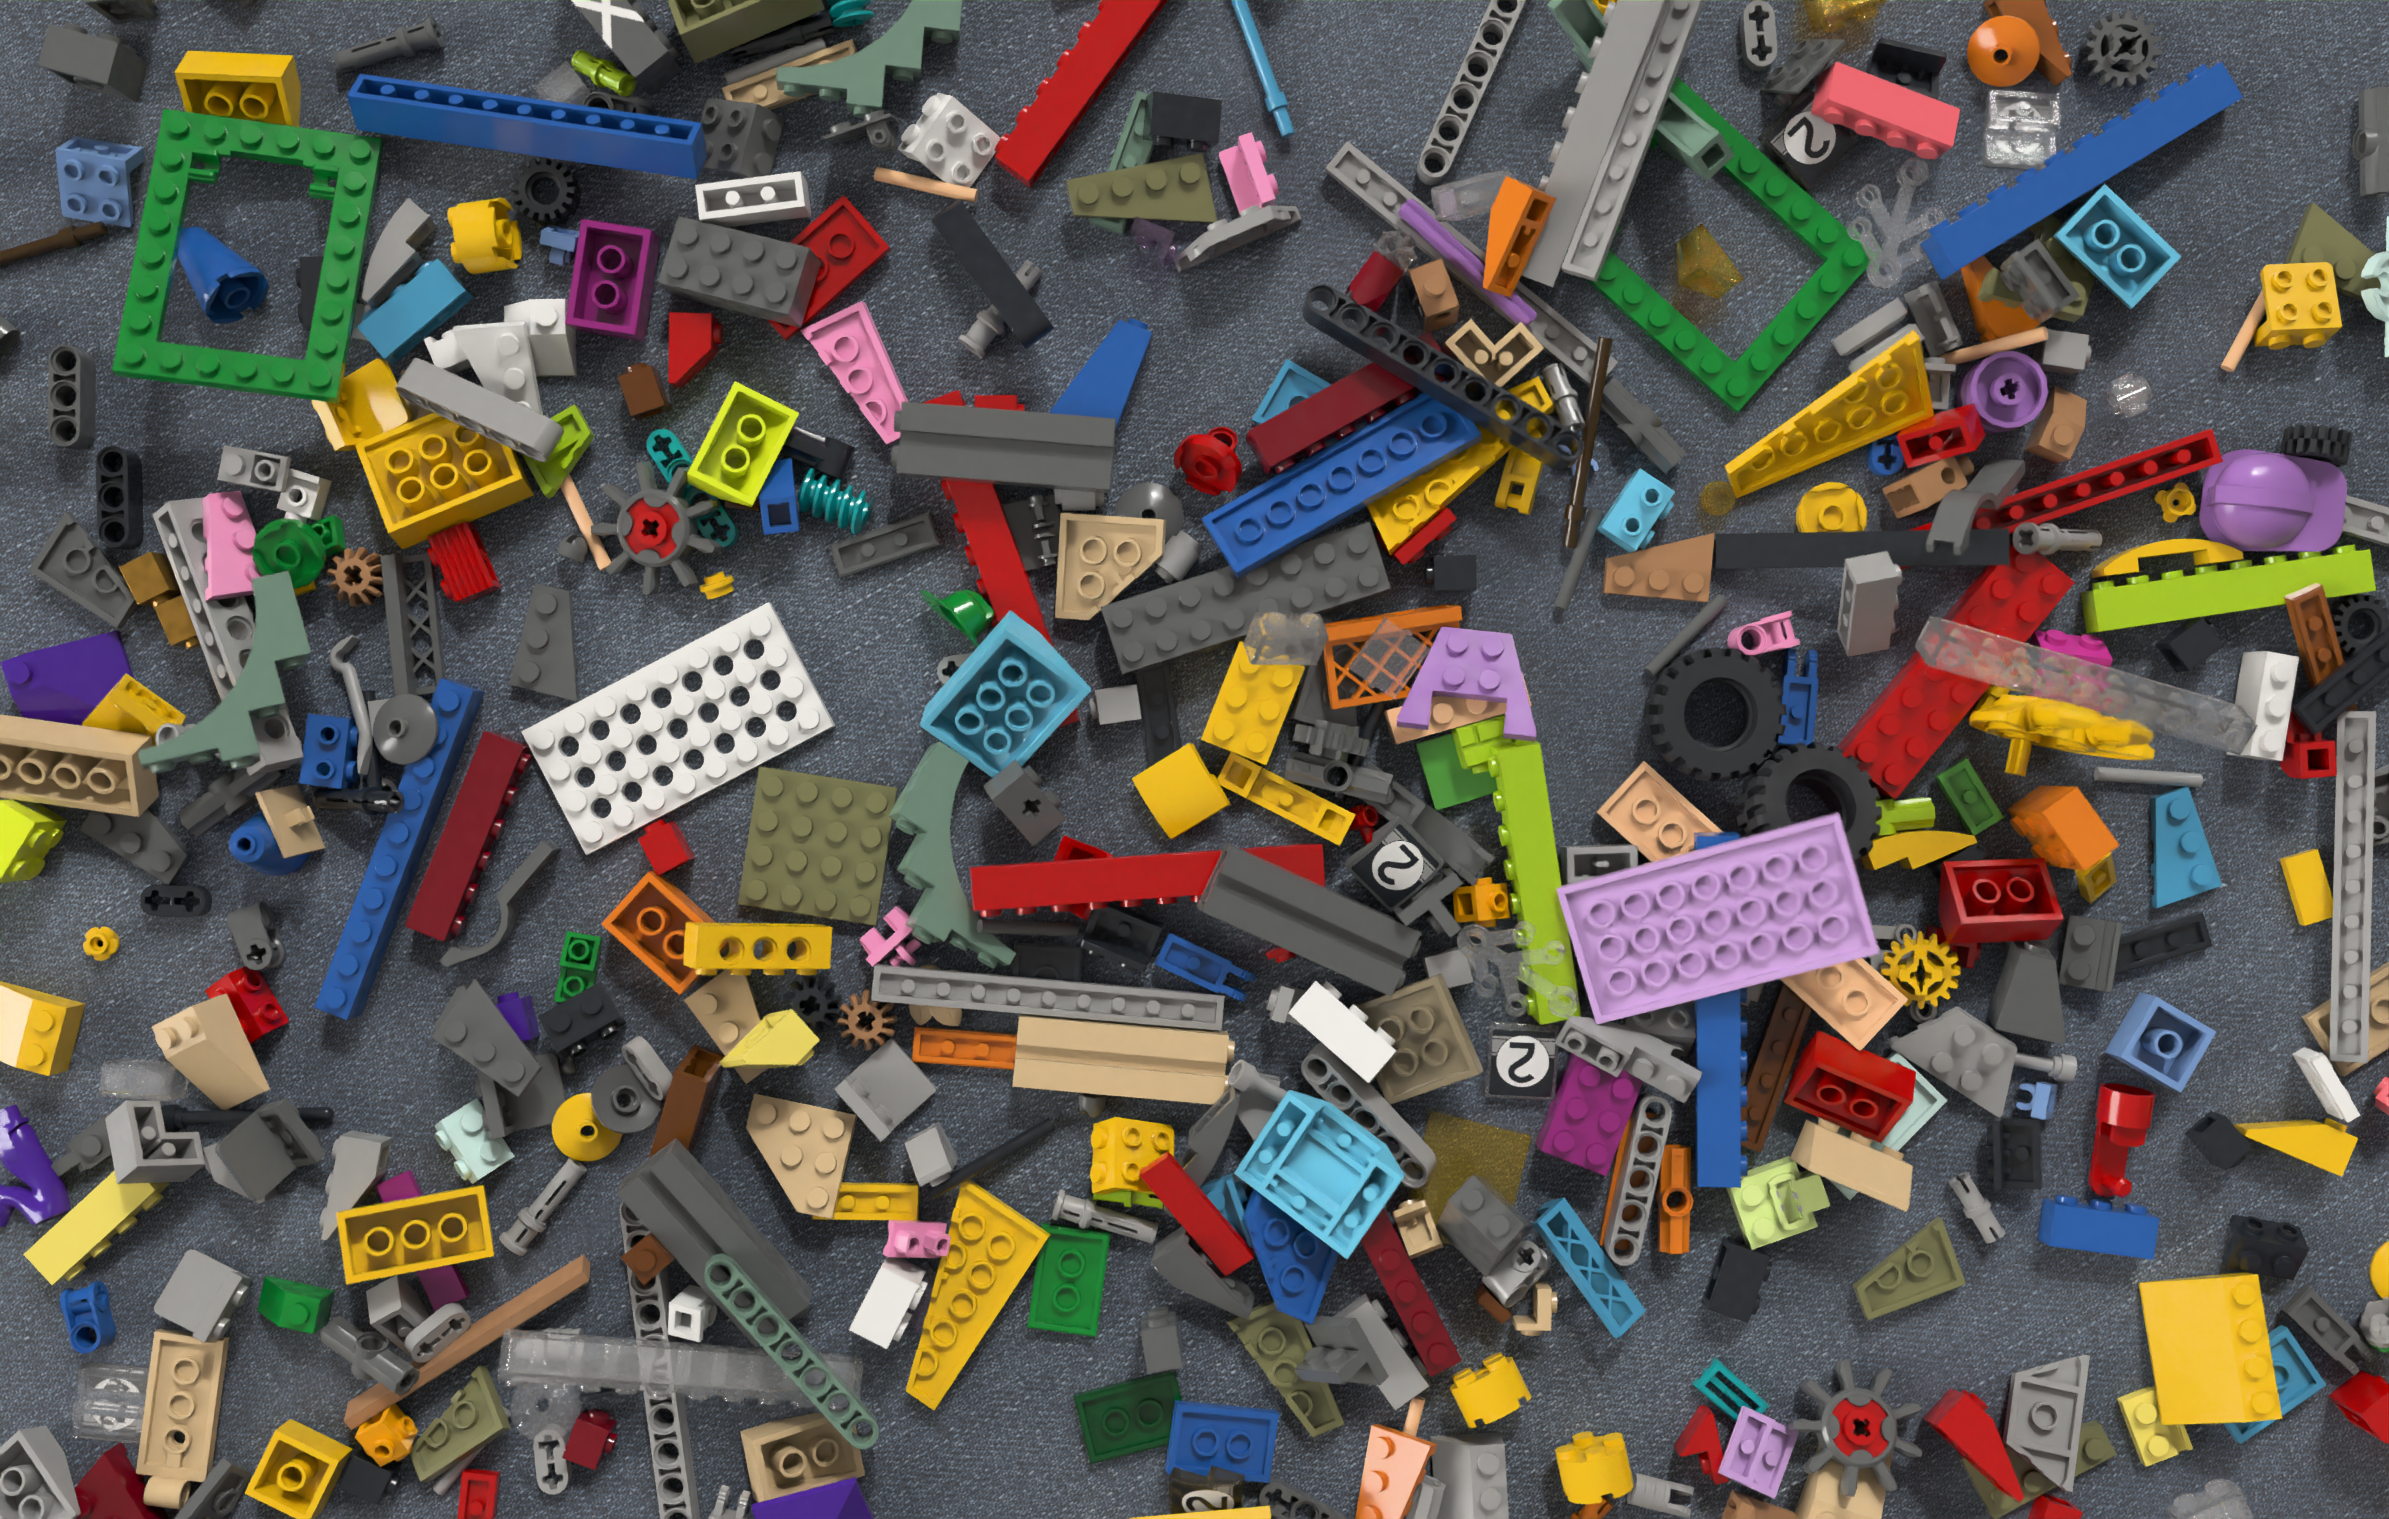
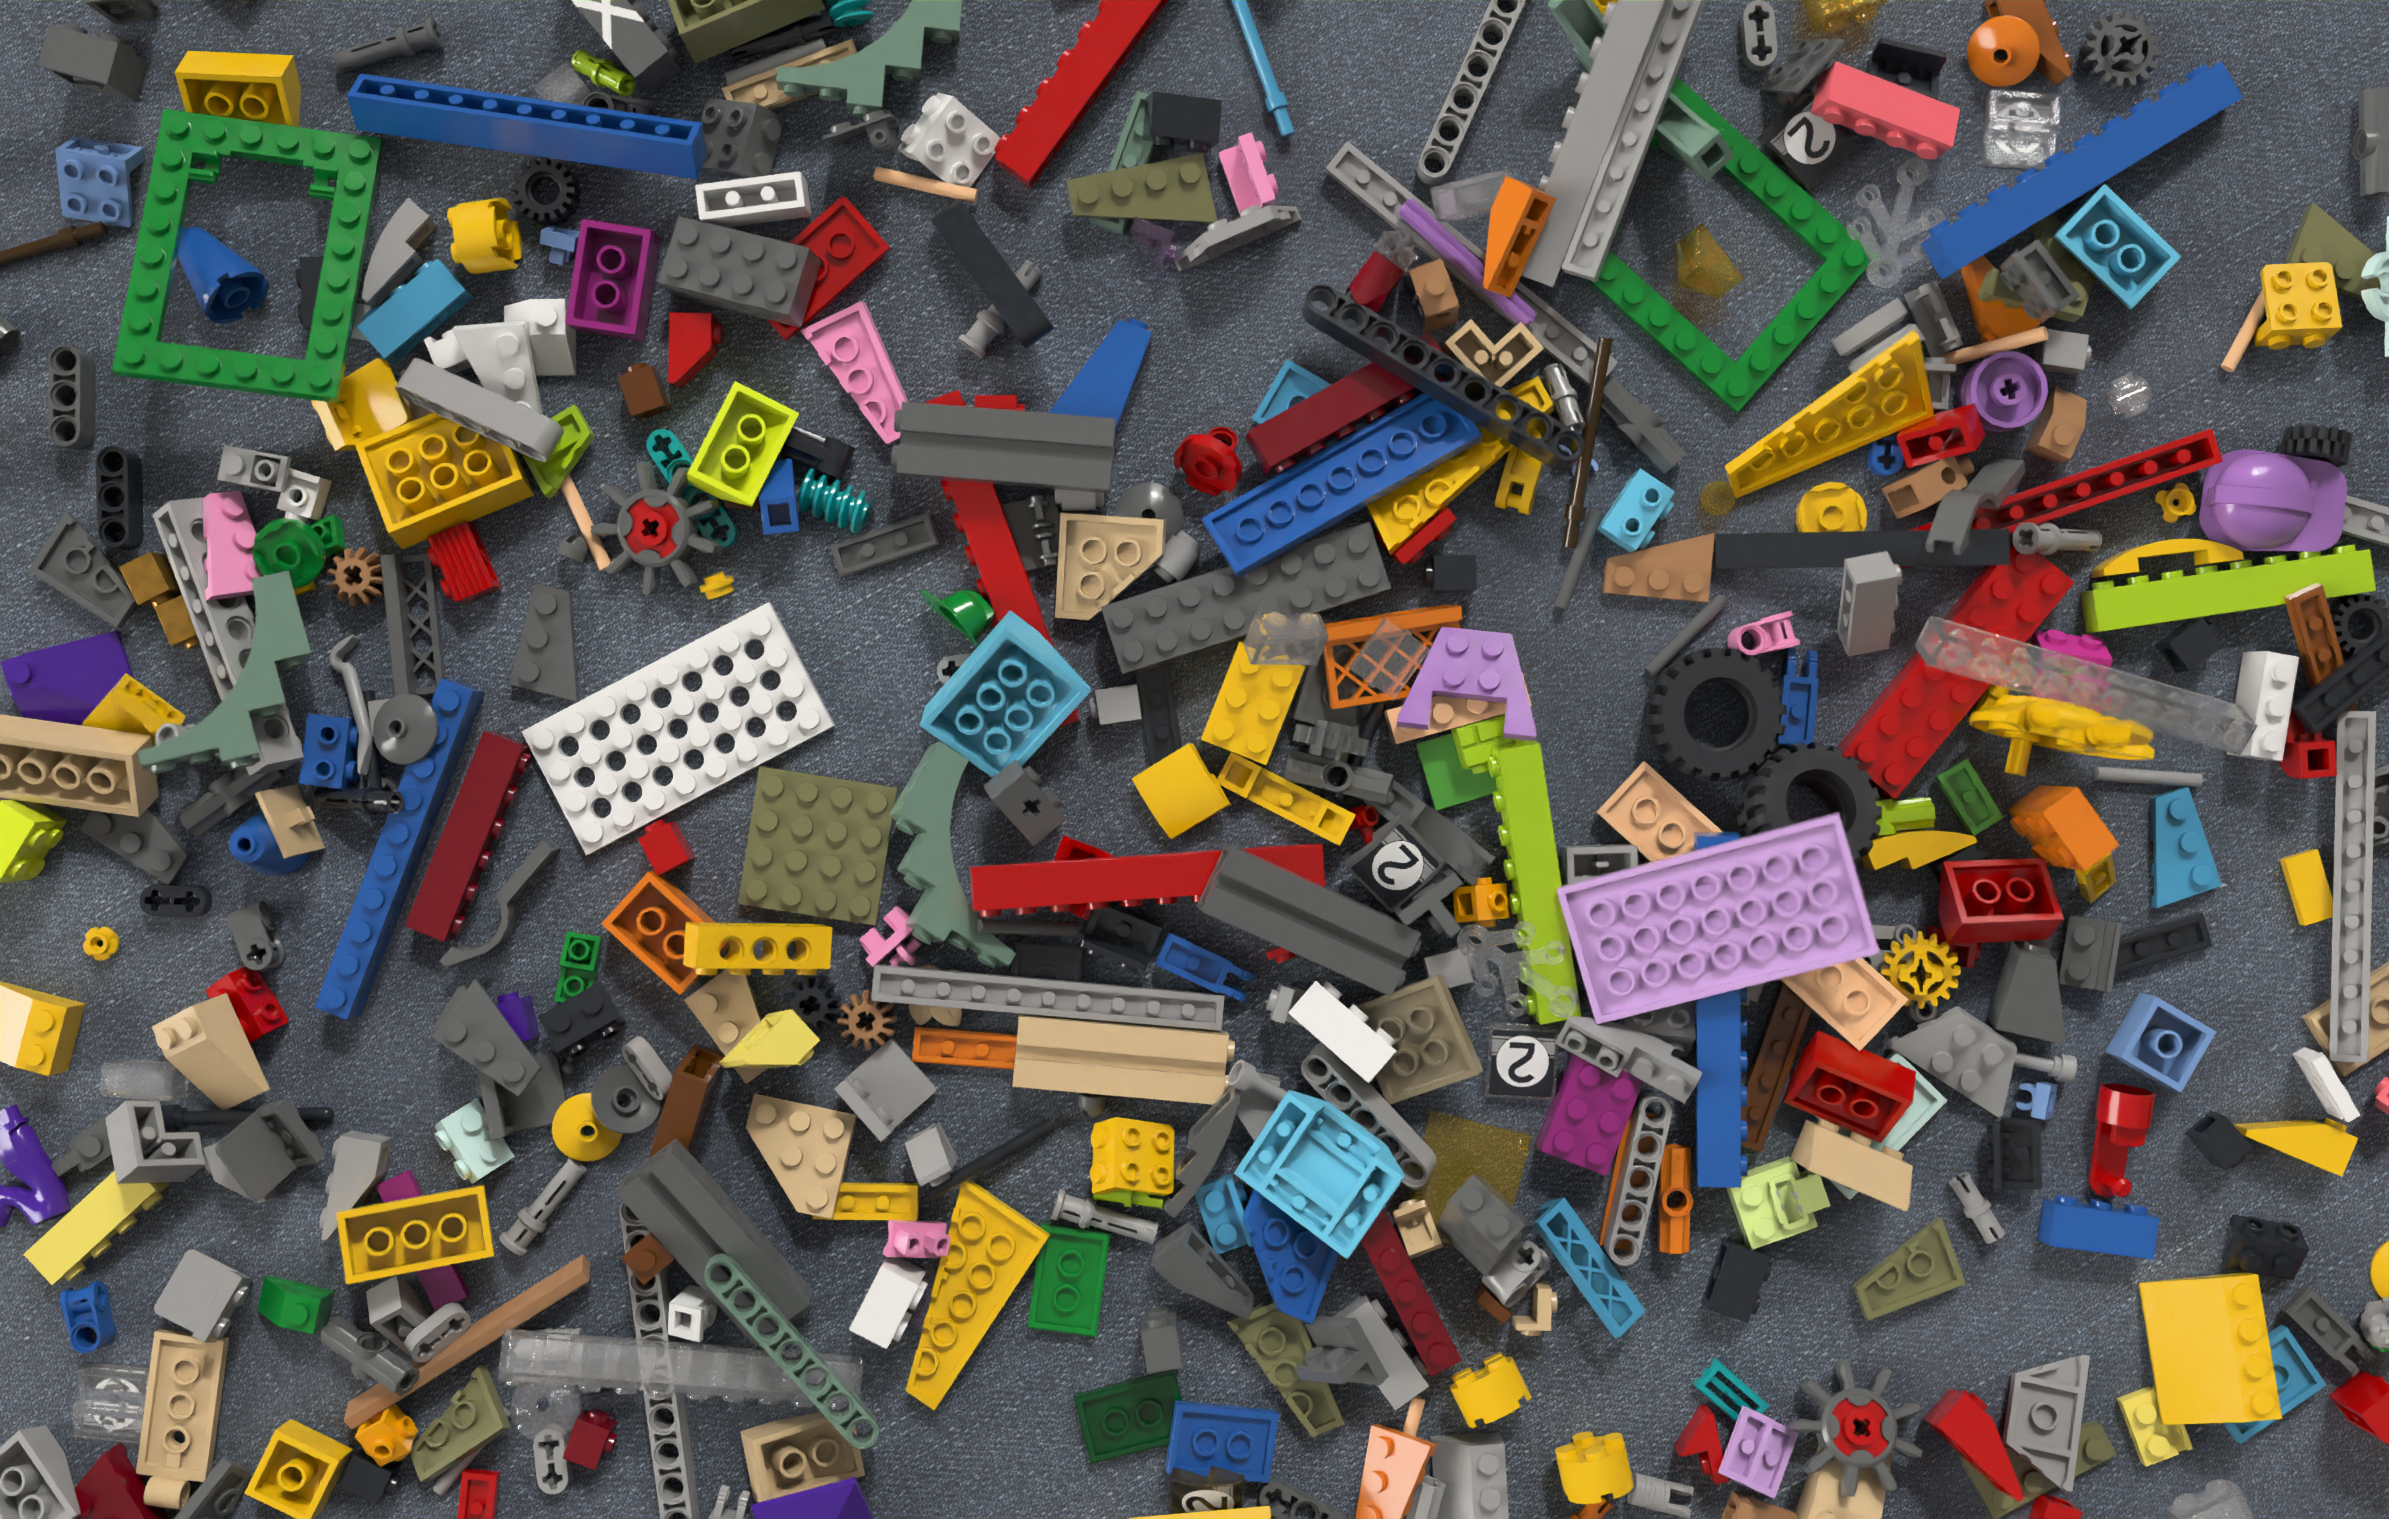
red tile [1140,1151,1254,1276] -> none

